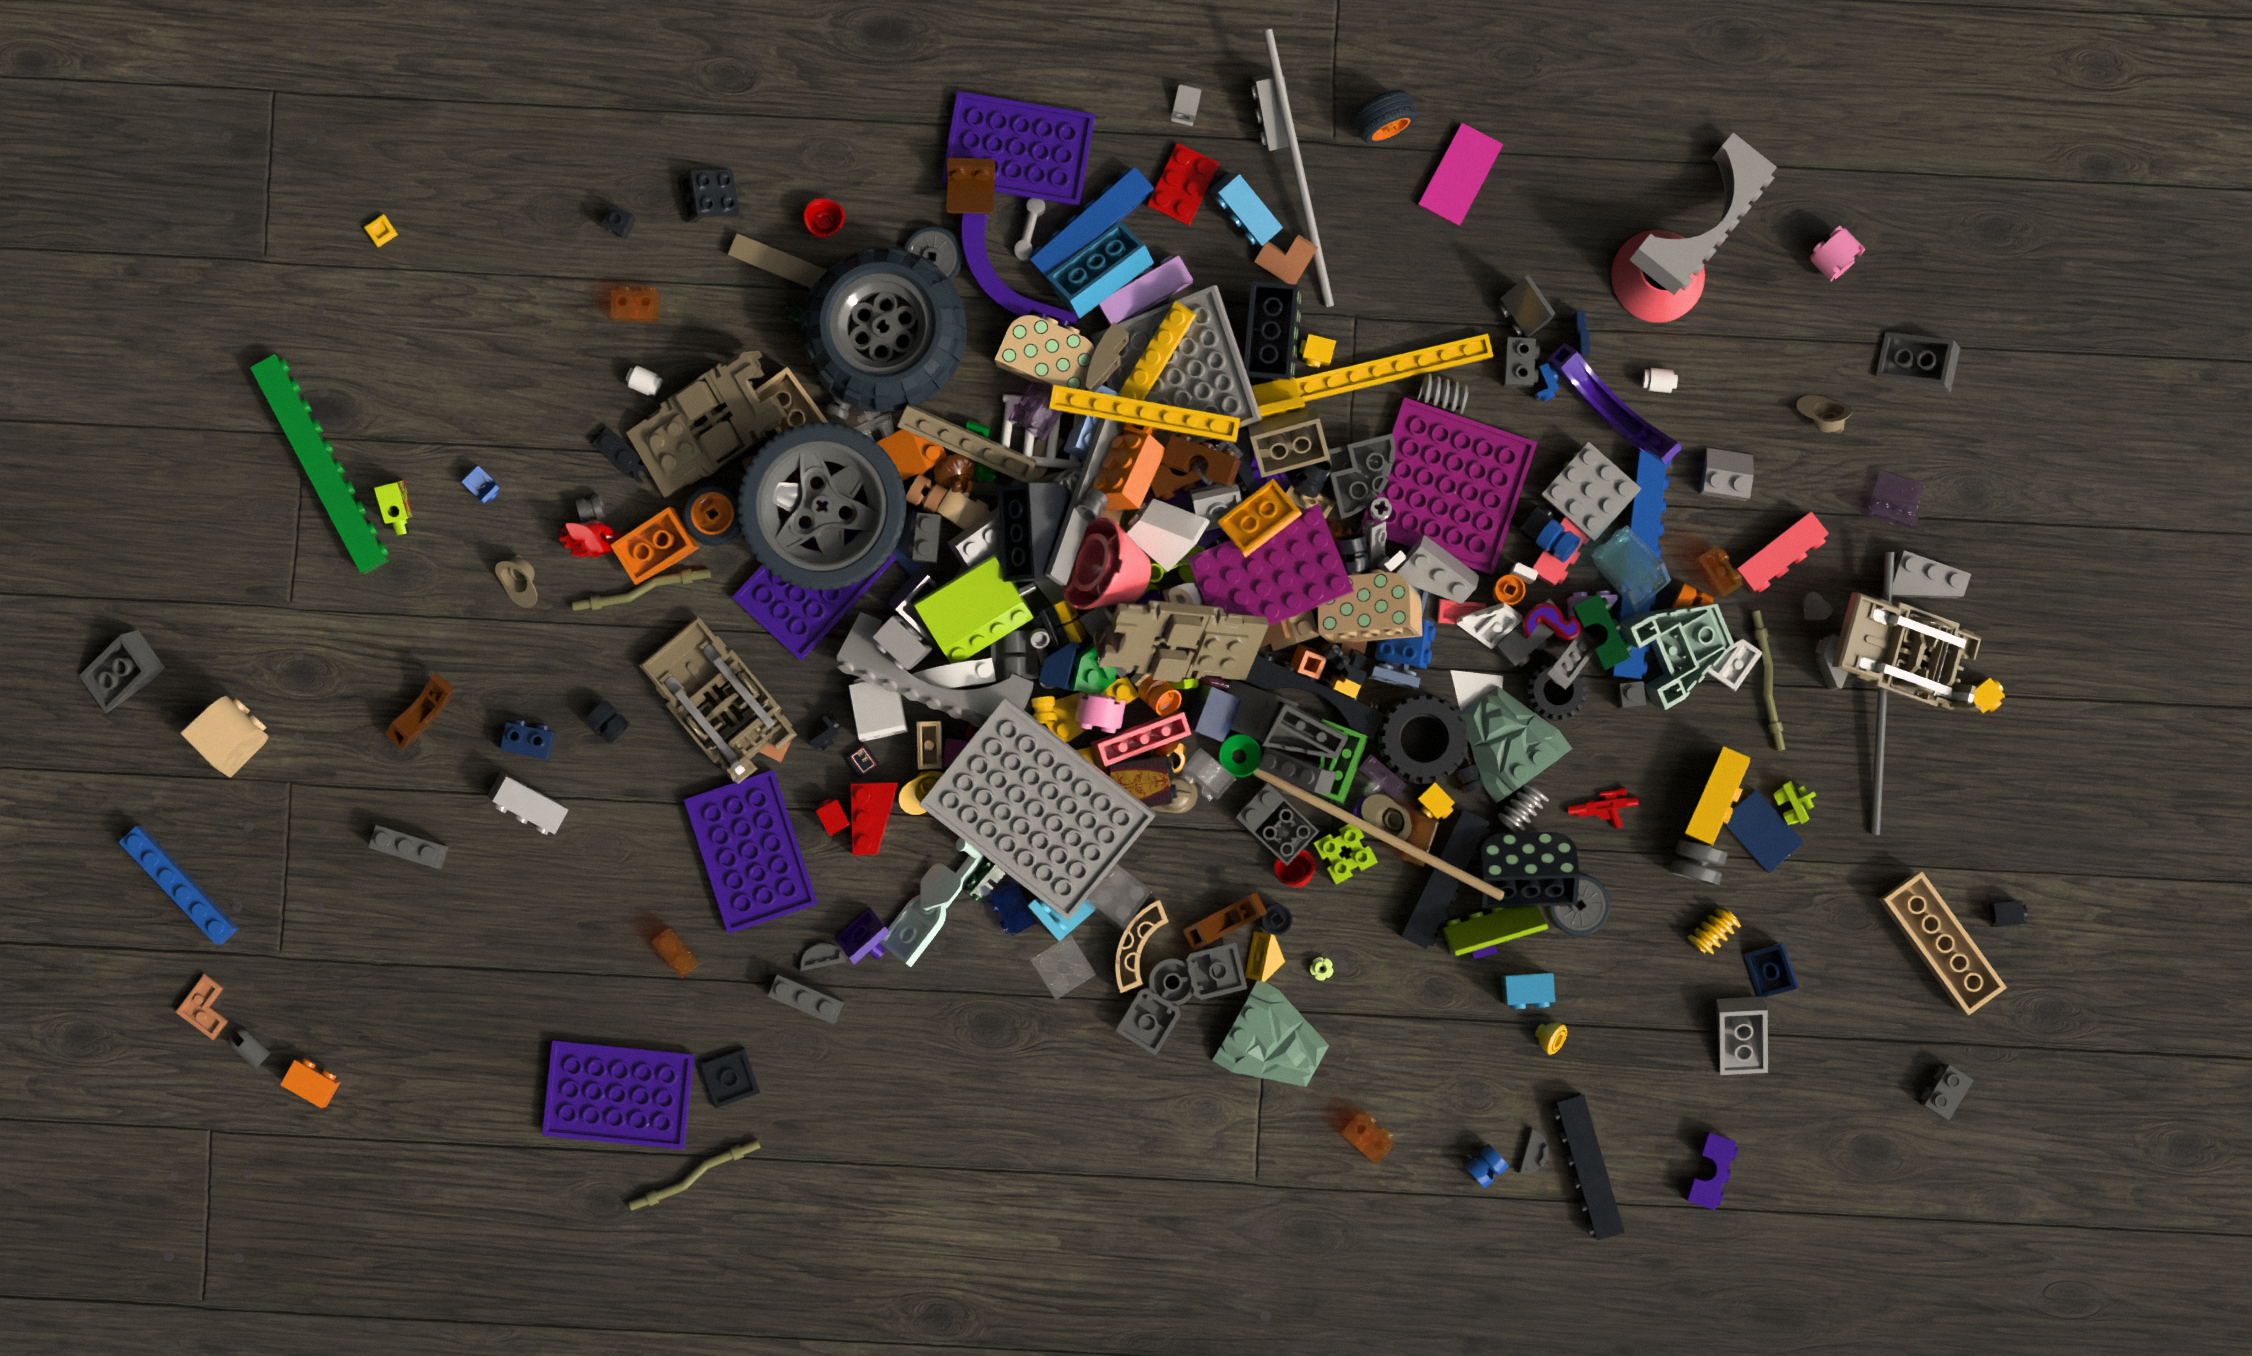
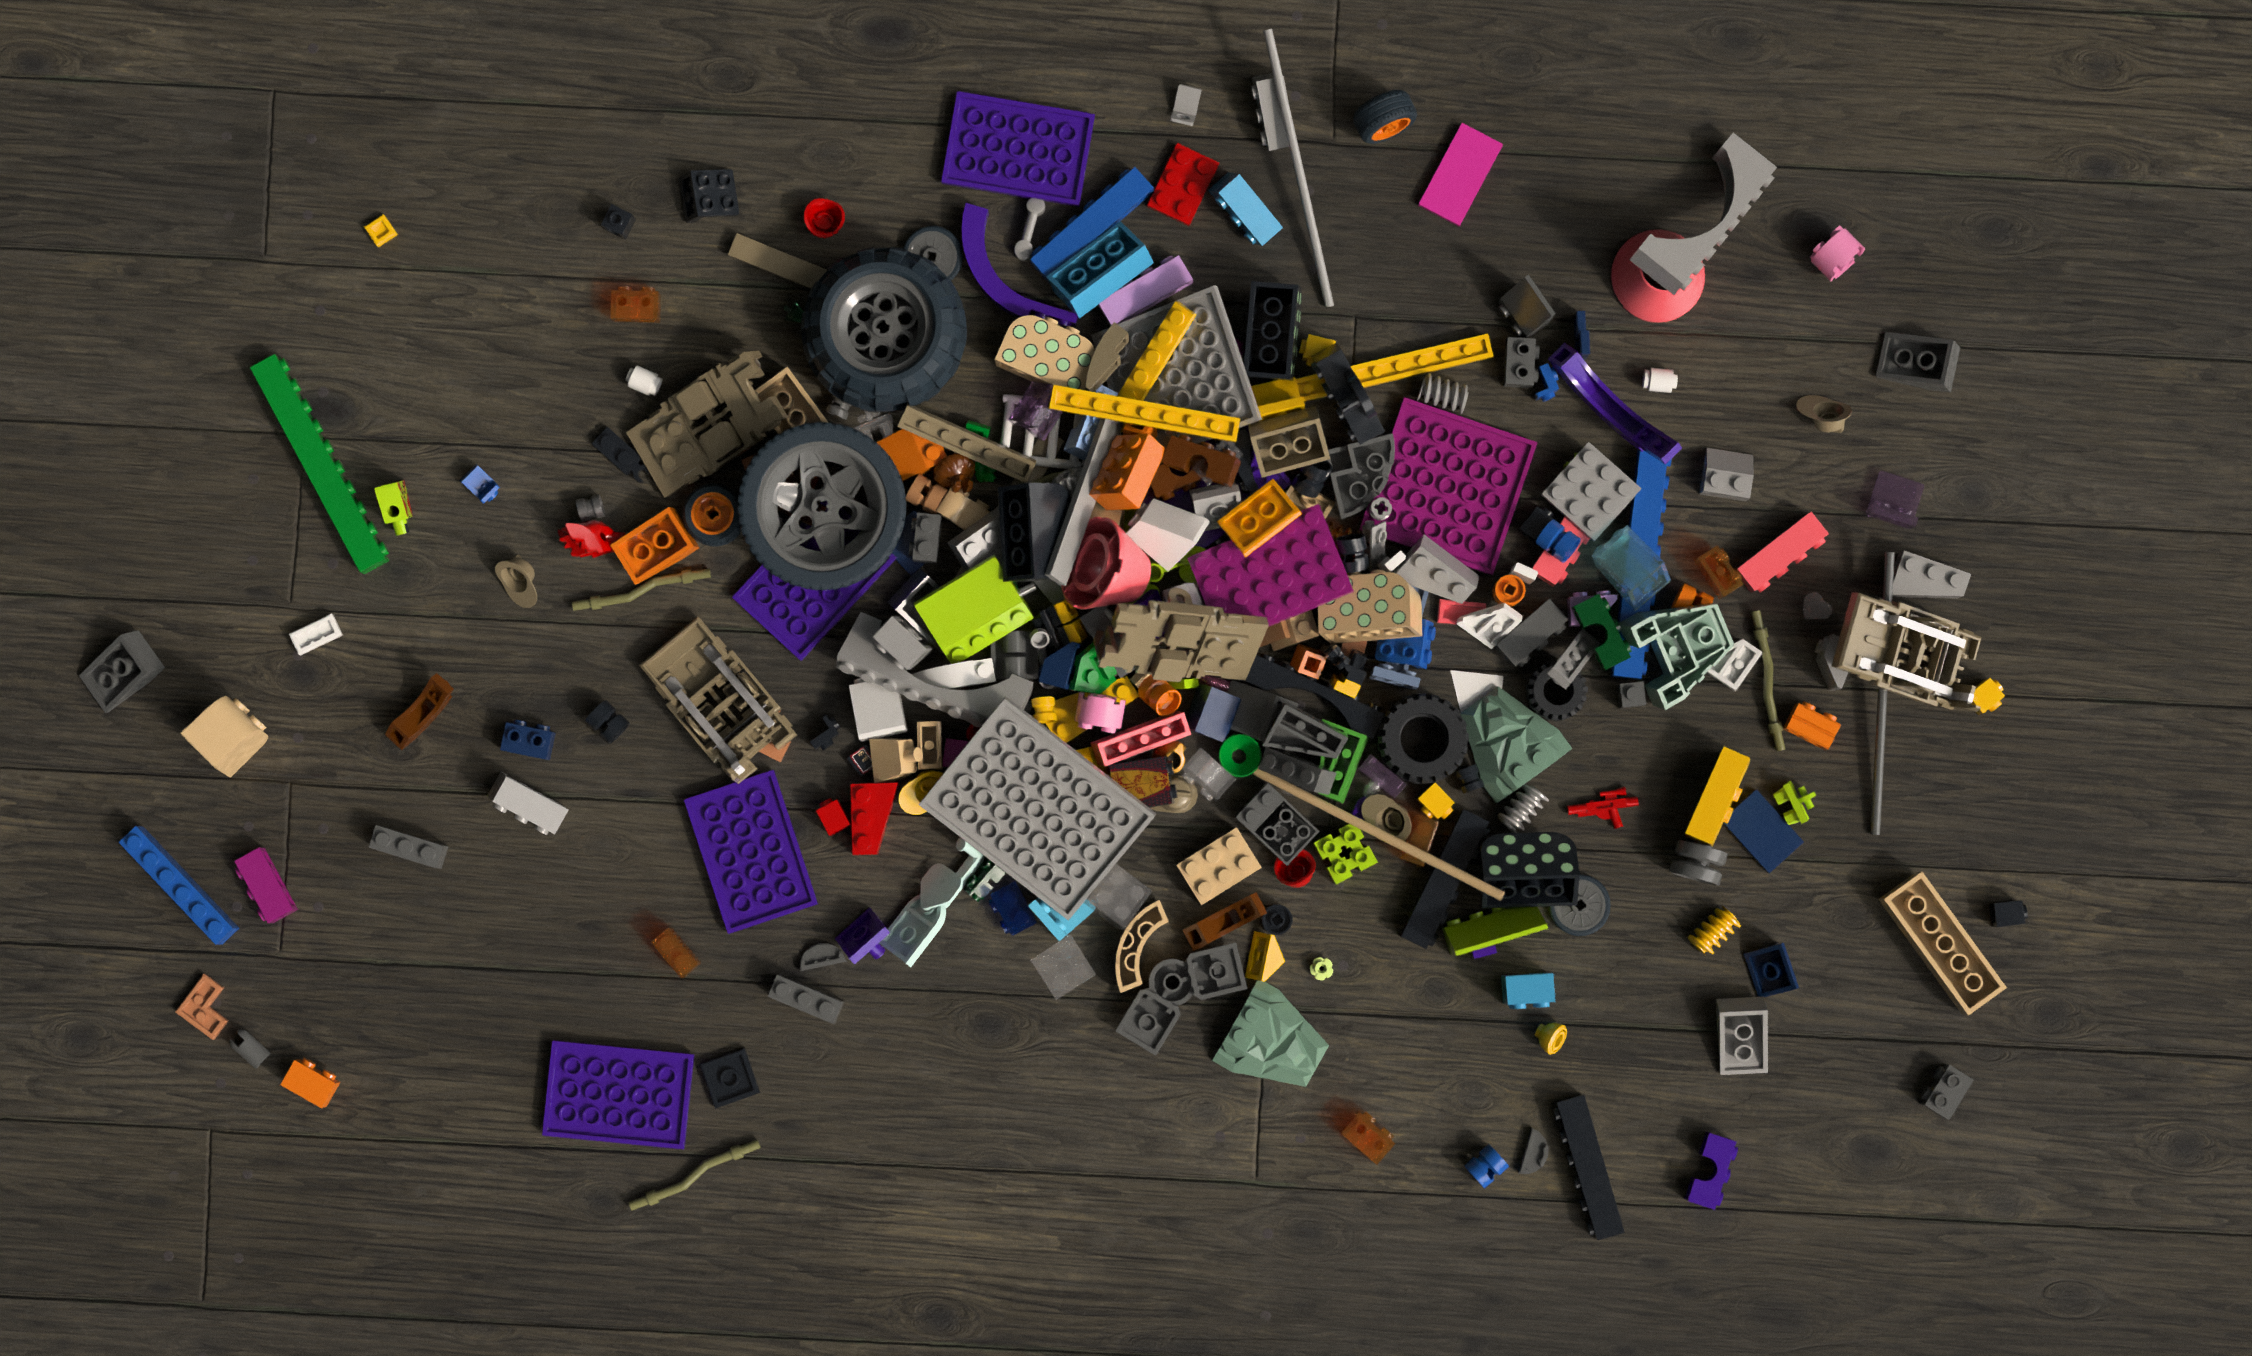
reddish brown bracket [946,158,995,214] -> none
flat silver wheel [1077,489,1109,522] -> none
nougat tile [1254,235,1318,284] -> none
dark red animal [1521,602,1581,641] -> none
none -> magenta brick [235,847,298,923]
none -> white plate [289,614,343,656]
none -> tan torso [869,738,923,783]
none -> tan brick [1176,827,1262,905]
none -> black brick [1311,343,1385,445]
none -> orange brick [1783,701,1841,750]

